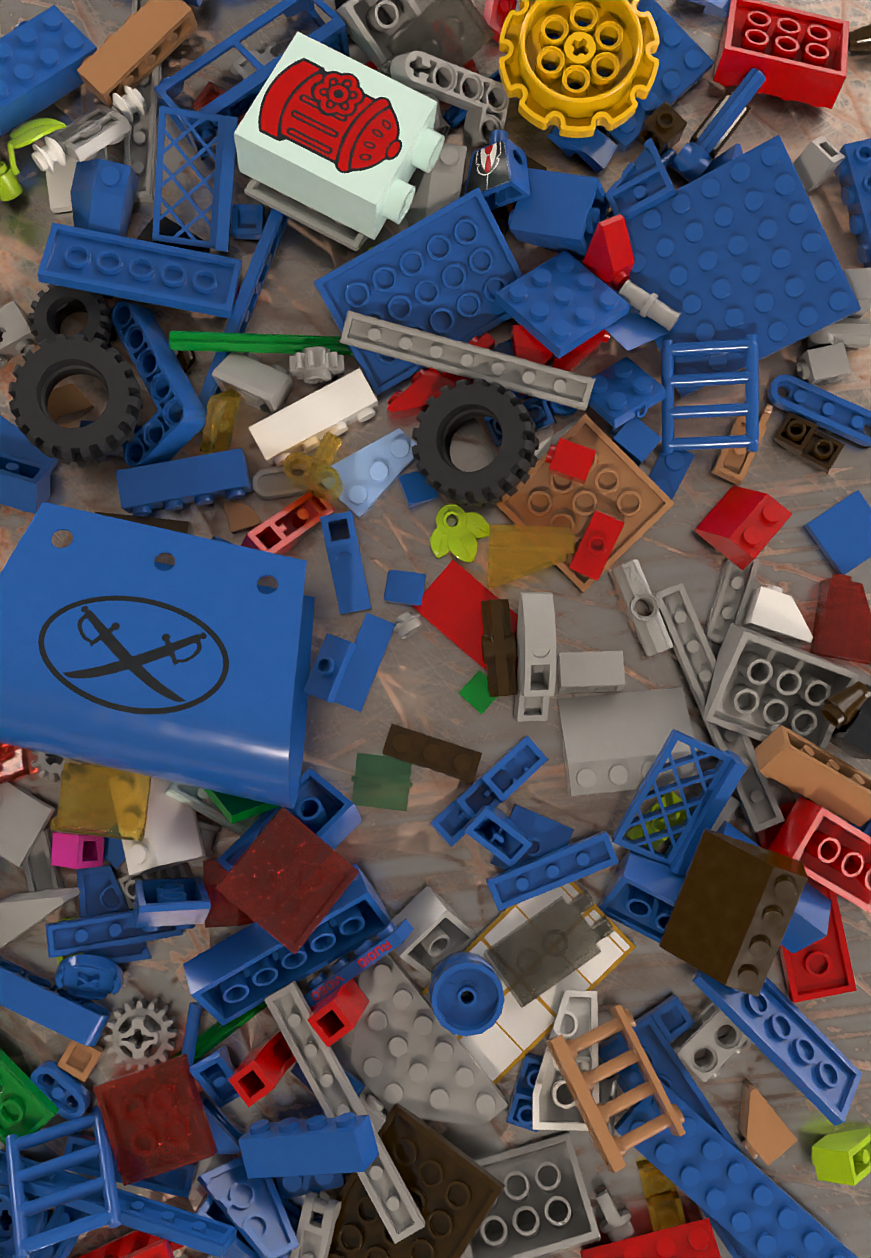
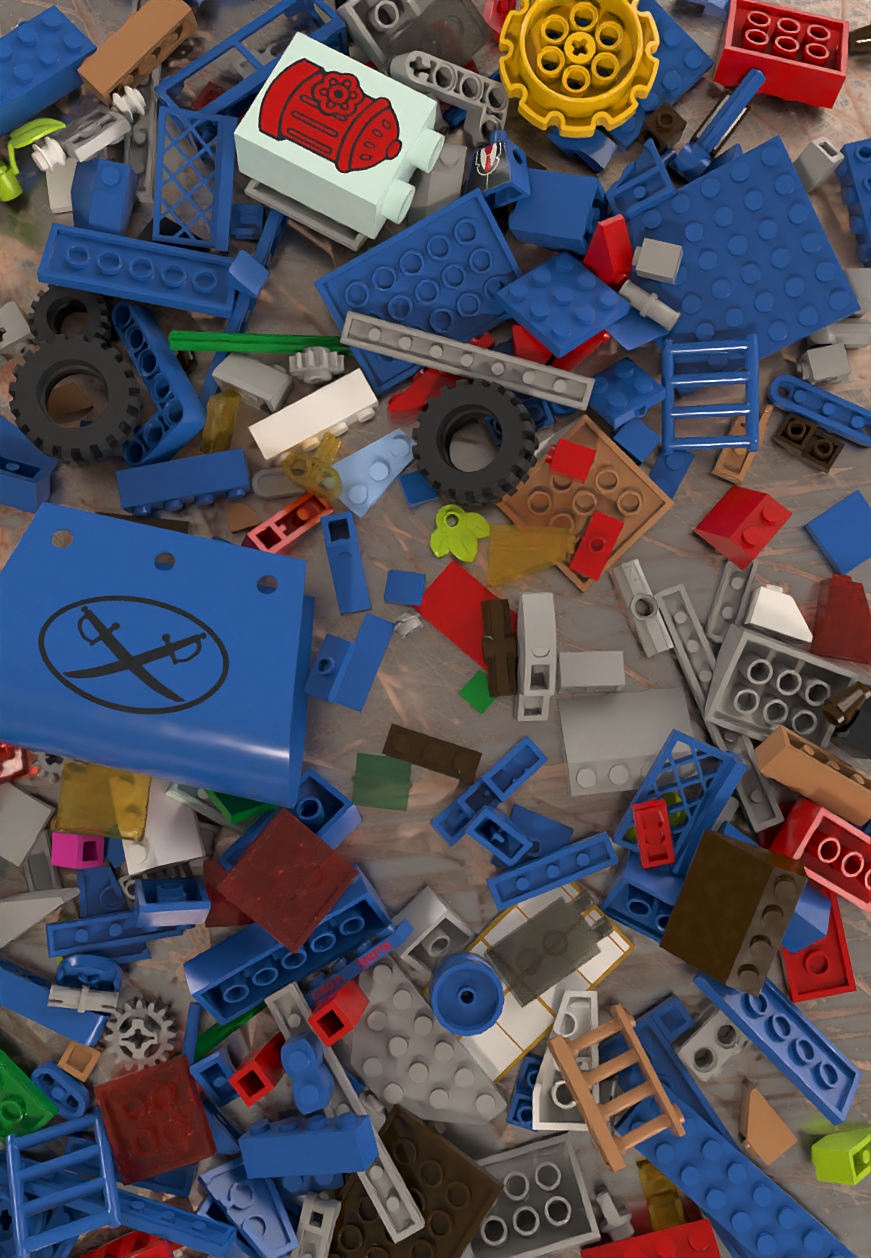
none -> light grey pin [47,984,119,1014]
none -> blue slope [227,250,270,298]
none -> blue brick [281,1030,334,1115]
none -> red plate [631,799,675,869]
none -> light grey brick [632,238,683,284]

